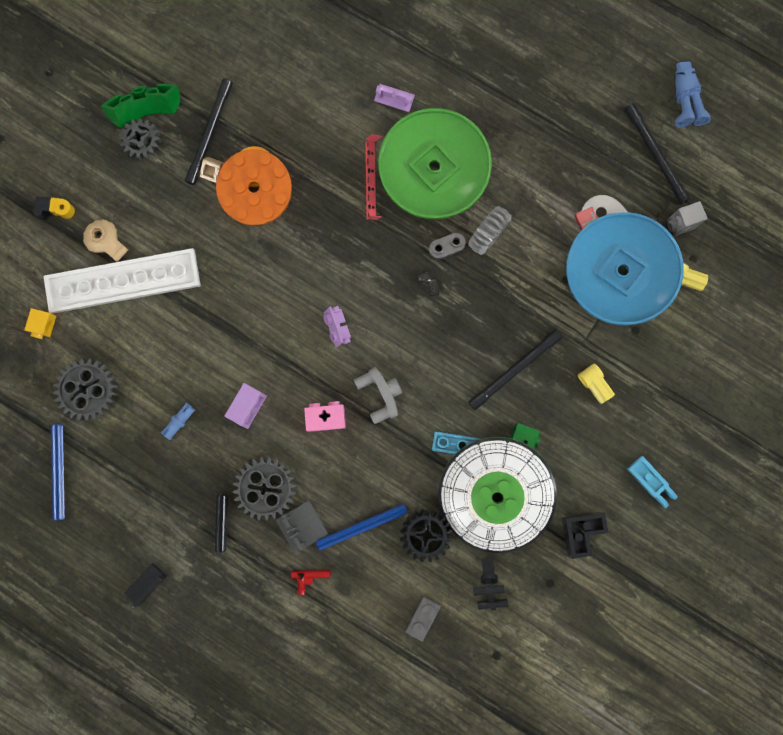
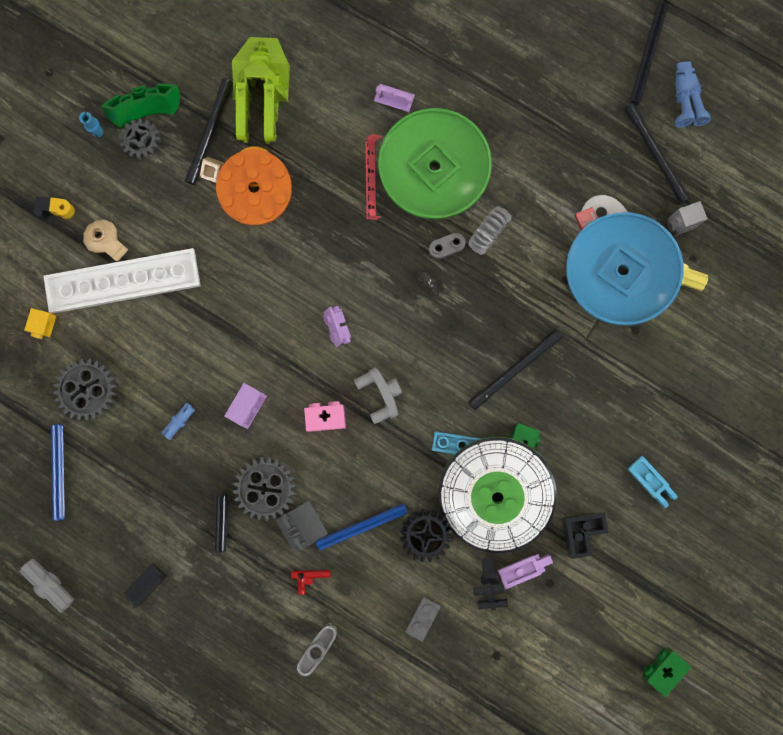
light yellow piece [578,363,615,404] -> none
none -> light grey piece [19,559,75,613]
none -> dark azure pin [79,112,104,137]
none -> lime connector [232,37,290,144]
none -> light grey connector [297,623,337,676]
none -> lavender hinge [497,554,553,589]
none -> black axle [630,1,668,105]
none -> green brick [642,647,692,698]

